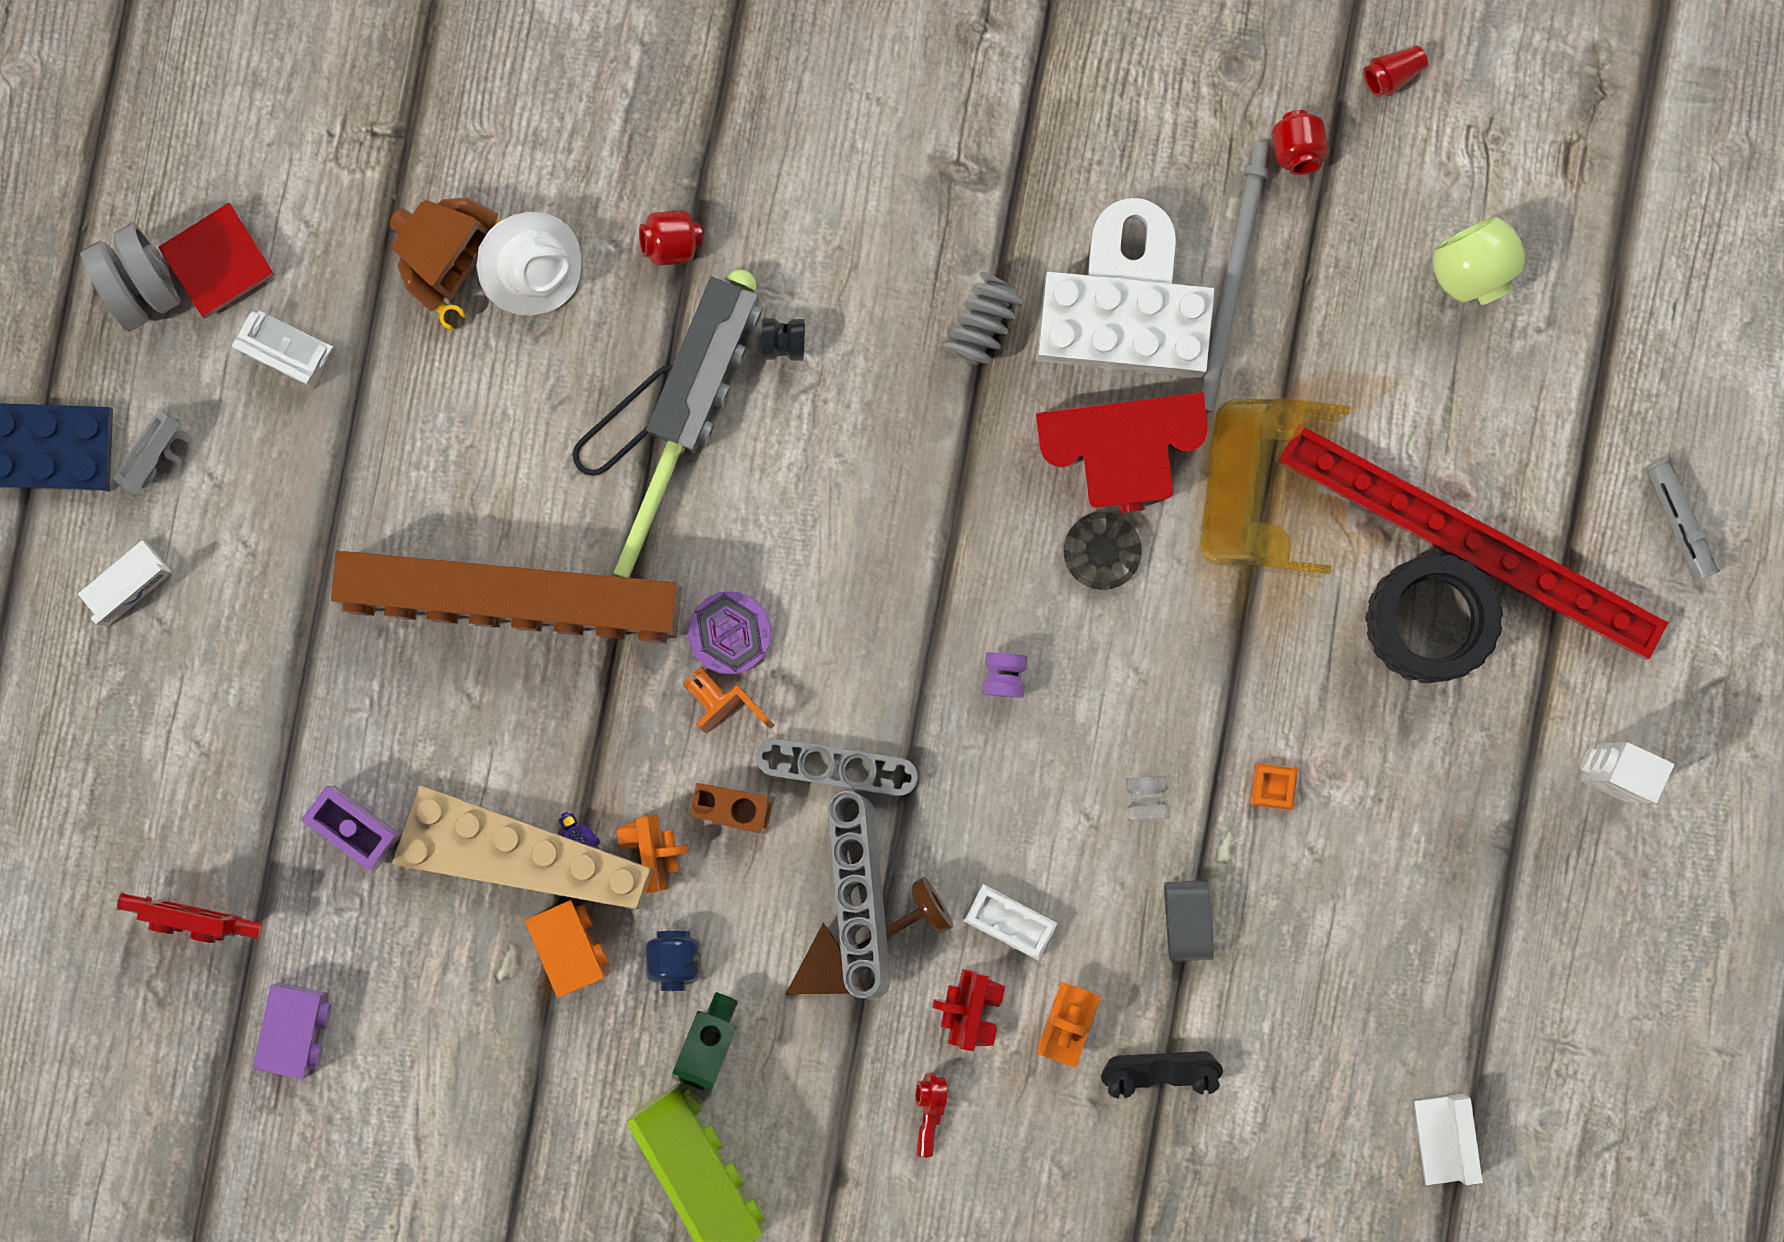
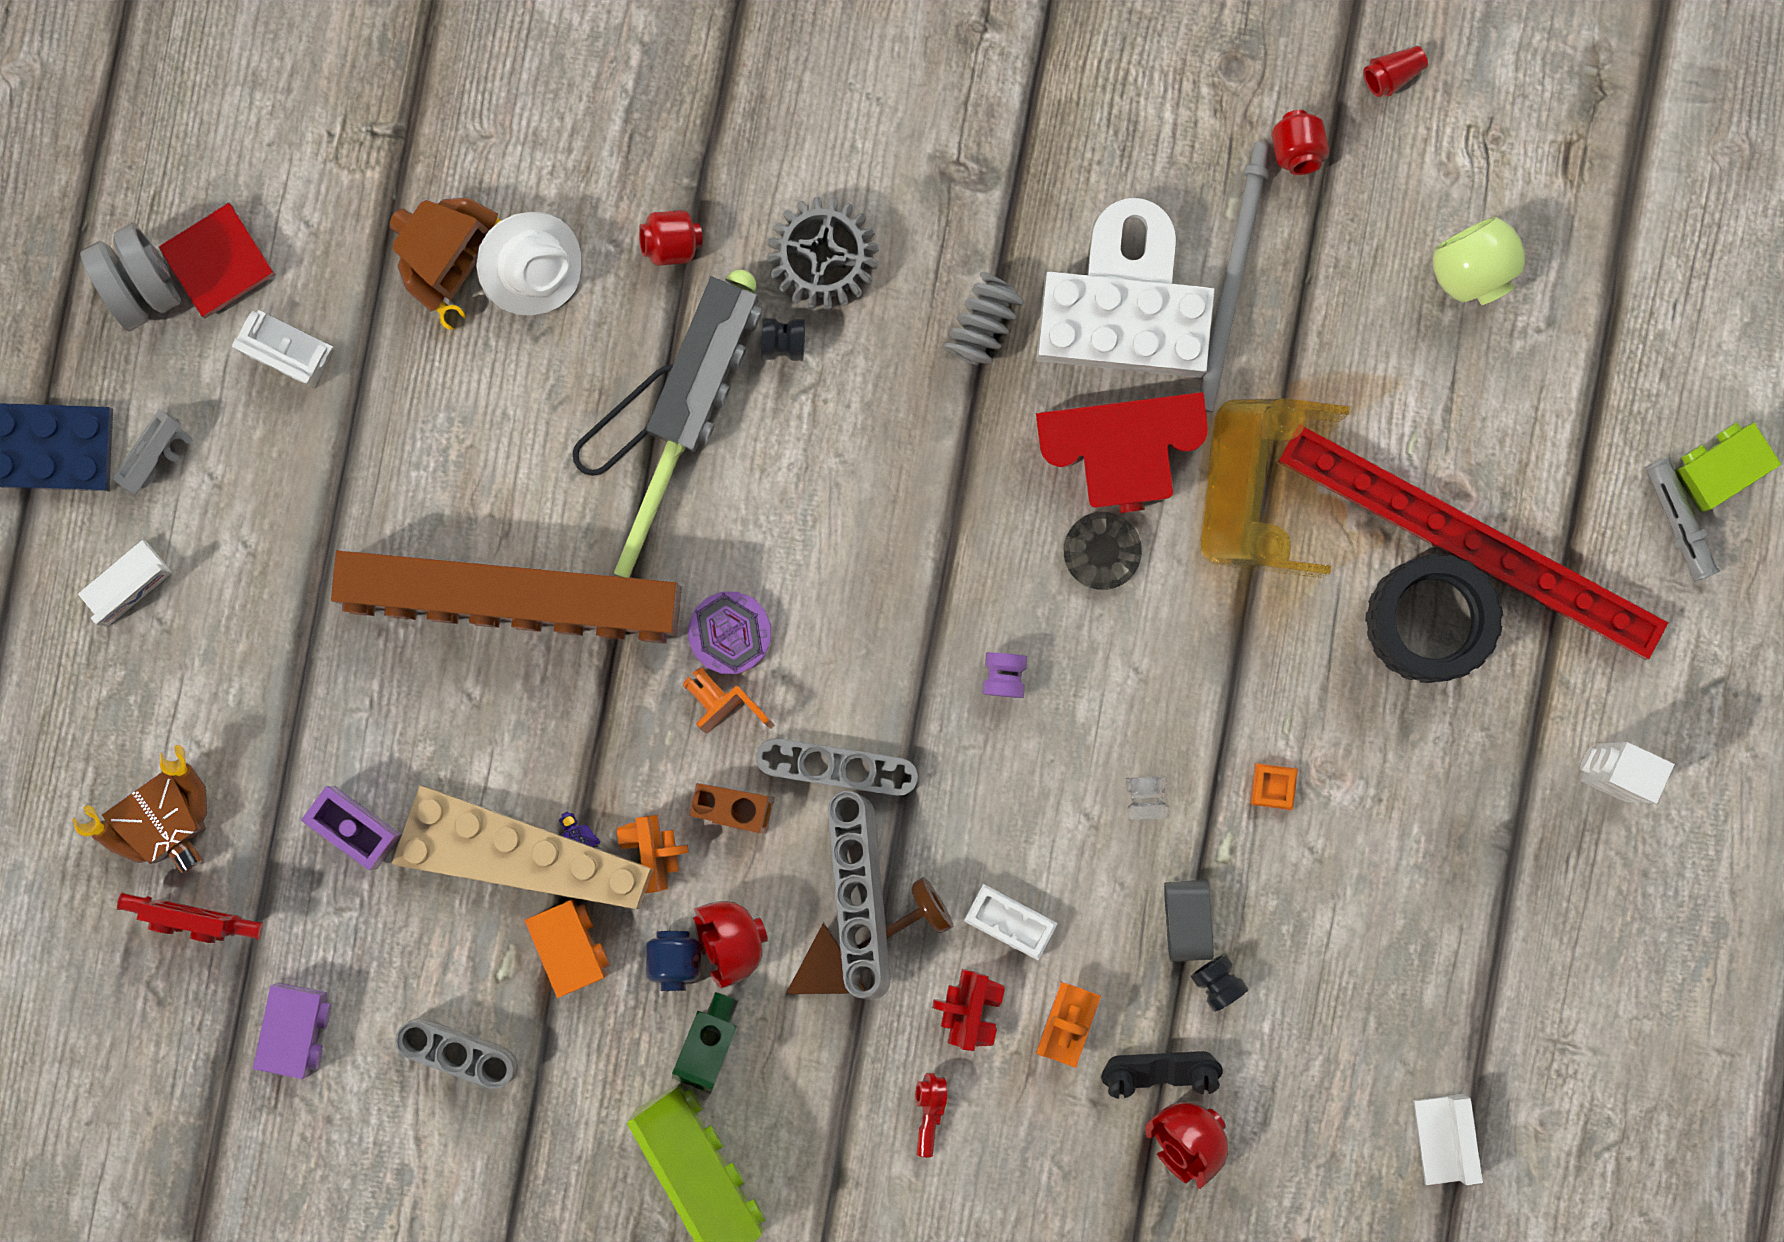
none -> dark orange torso [72,745,207,874]
none -> light grey beam [395,1018,518,1089]
none -> red cylinder [693,901,768,989]
none -> light grey gear [766,197,879,310]
none -> red cylinder [1145,1102,1228,1189]
none -> black wheel [1190,954,1249,1012]
none -> lime brick [1675,422,1782,513]

